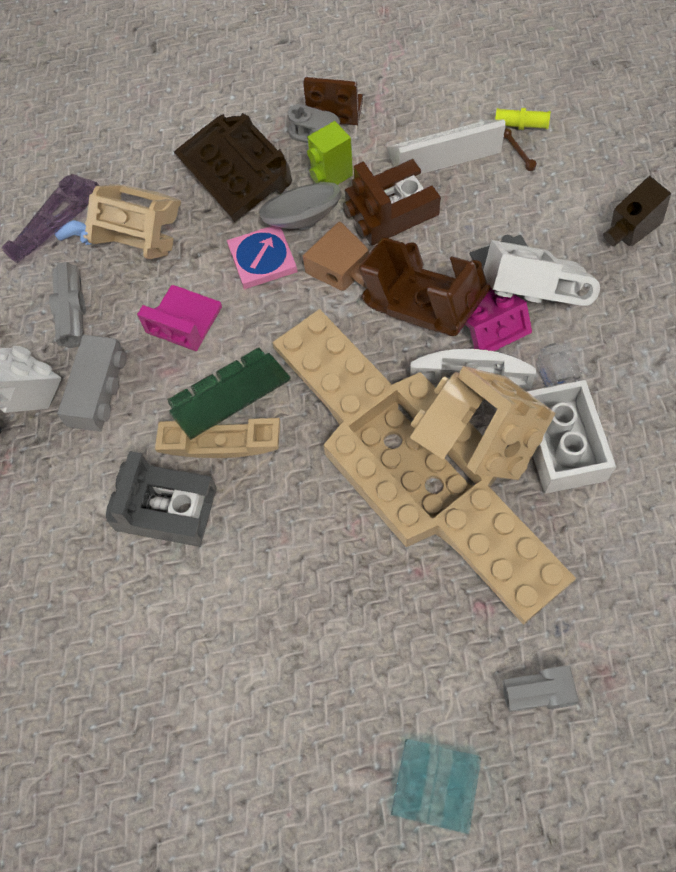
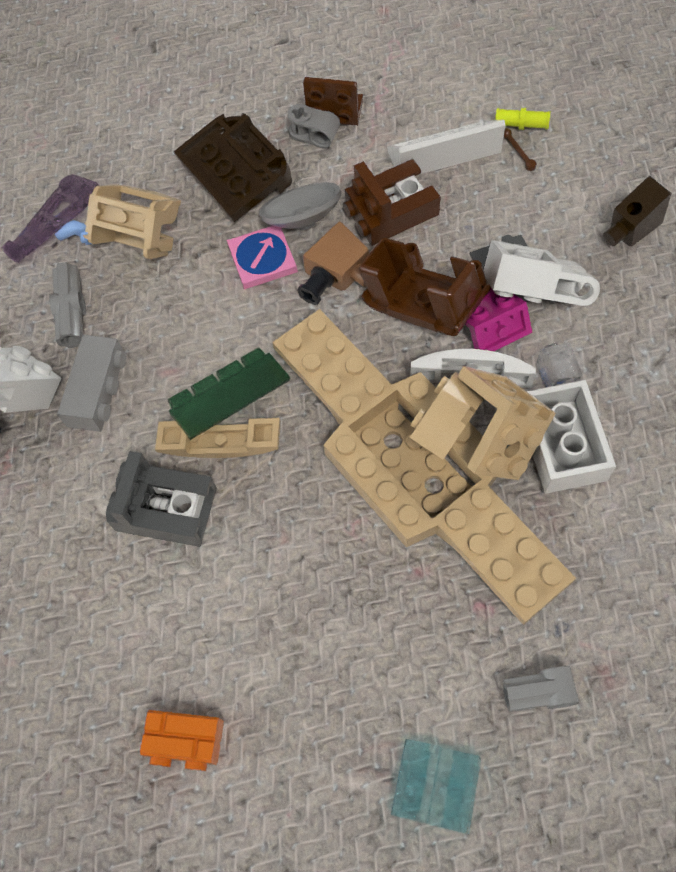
dark pink bracket [137,285,222,352] -> none
lime brick [307,121,353,185] -> none
none -> orange brick [140,710,224,771]
none -> black bush [297,266,334,305]

